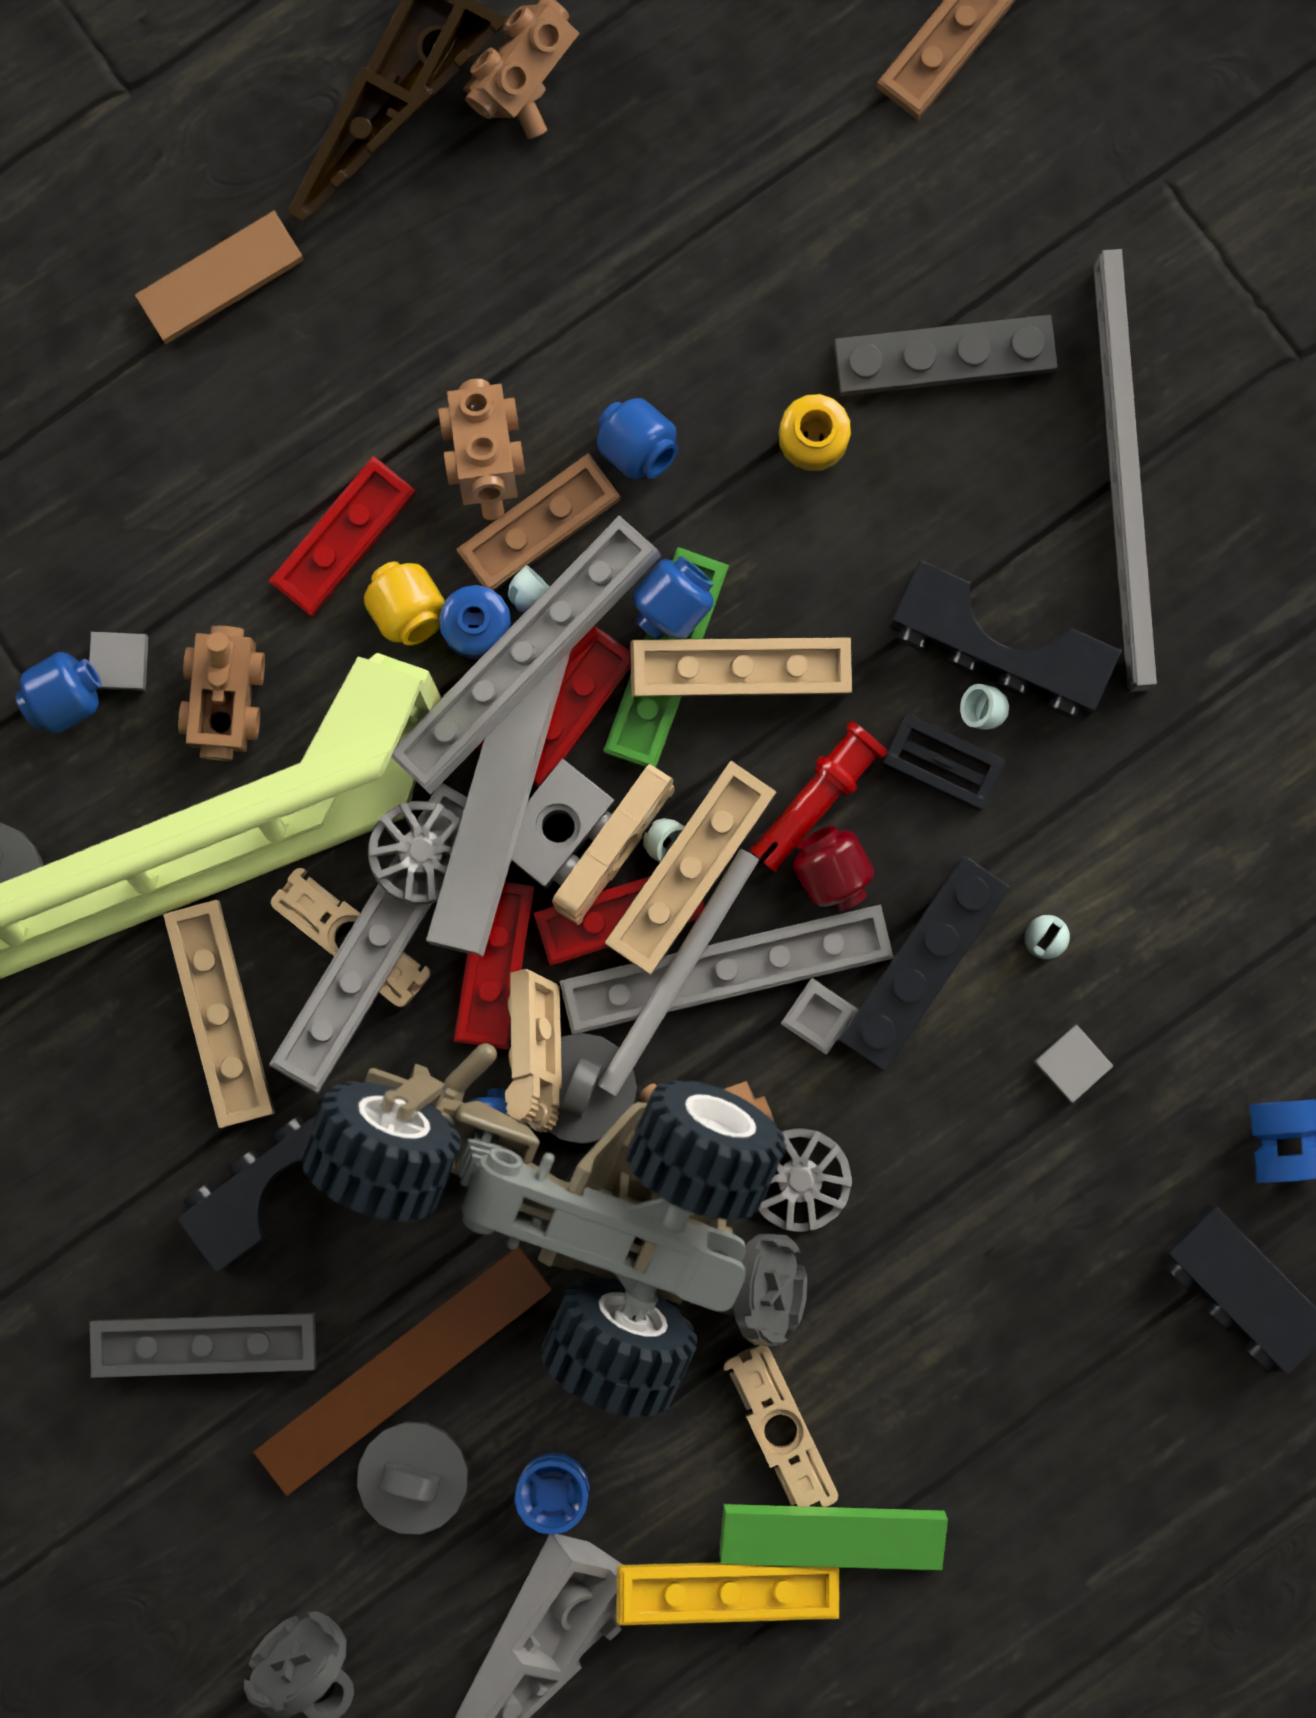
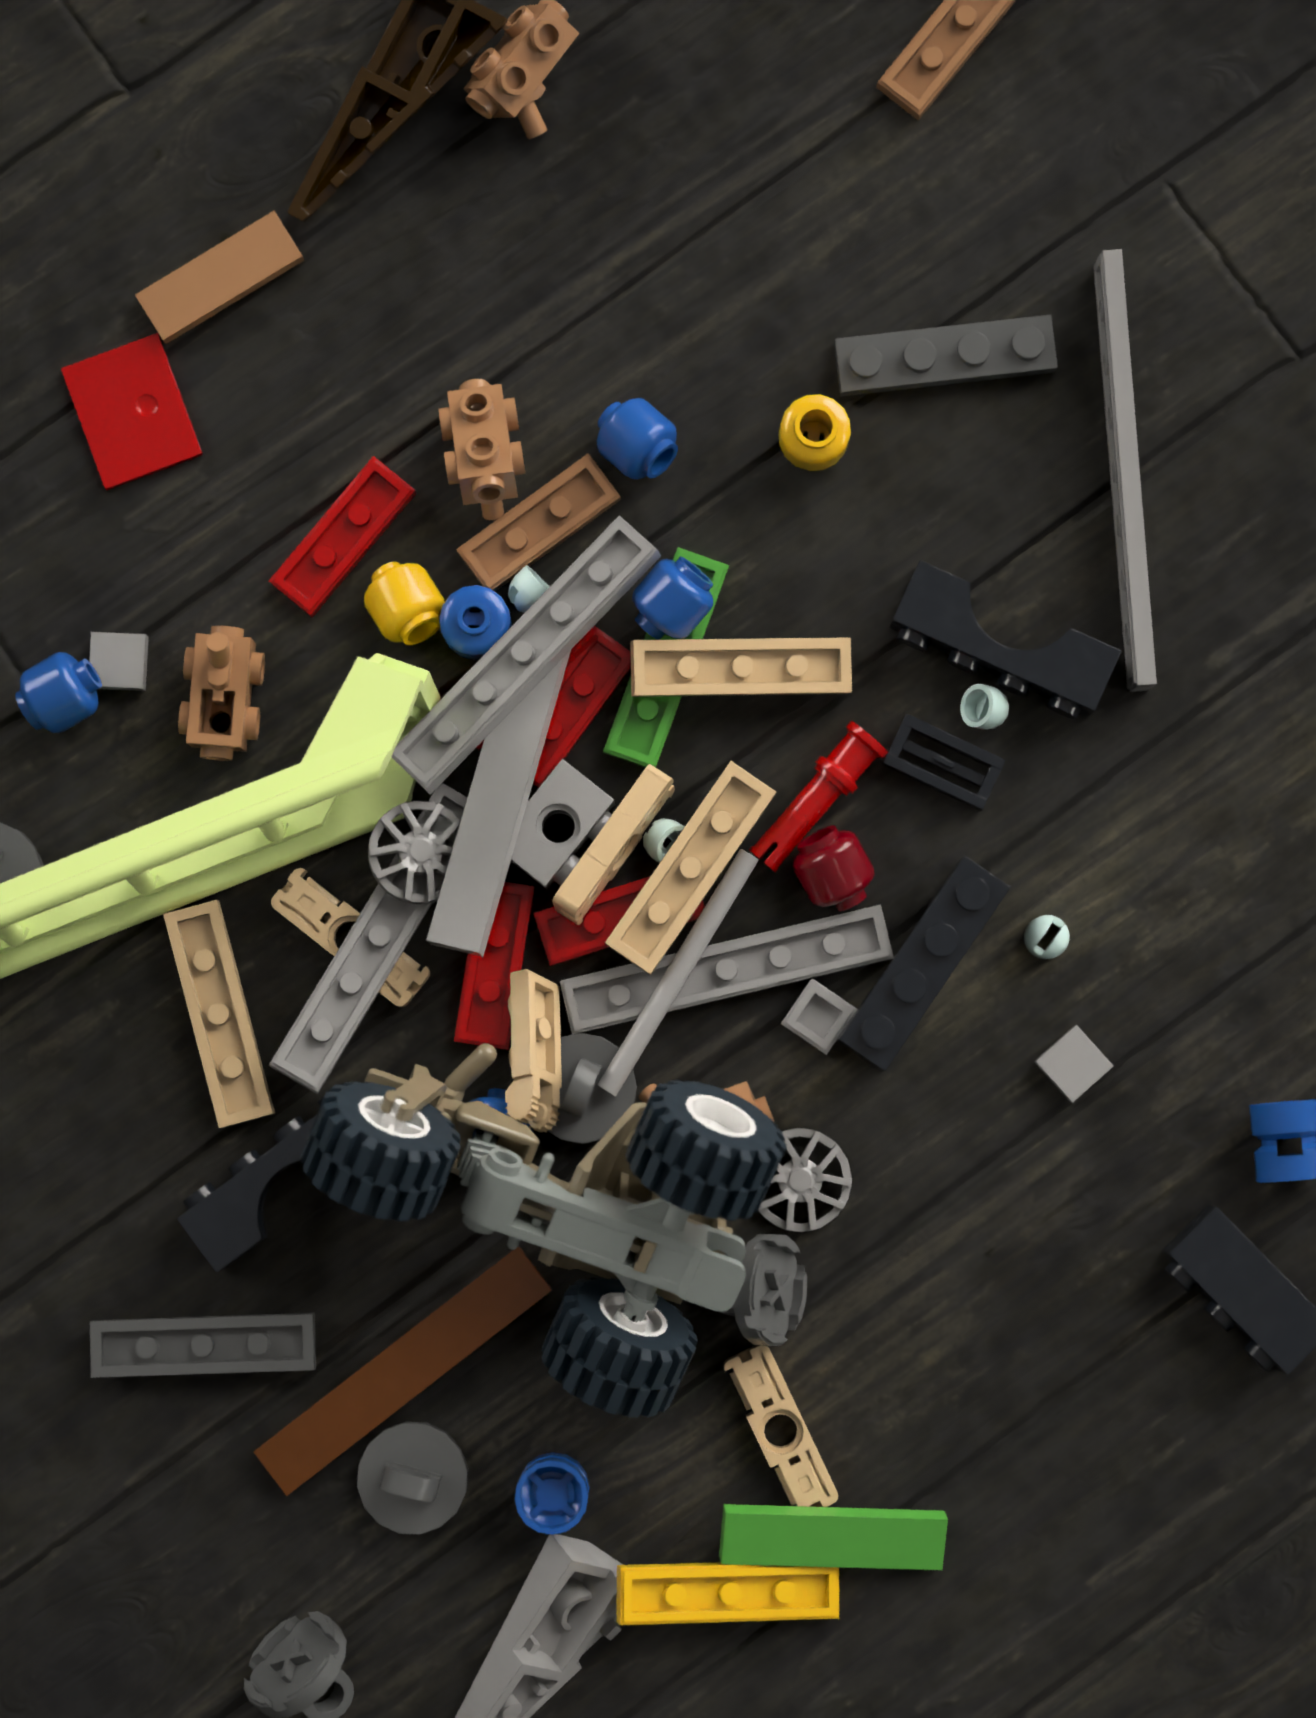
none -> red piece [61,333,203,490]

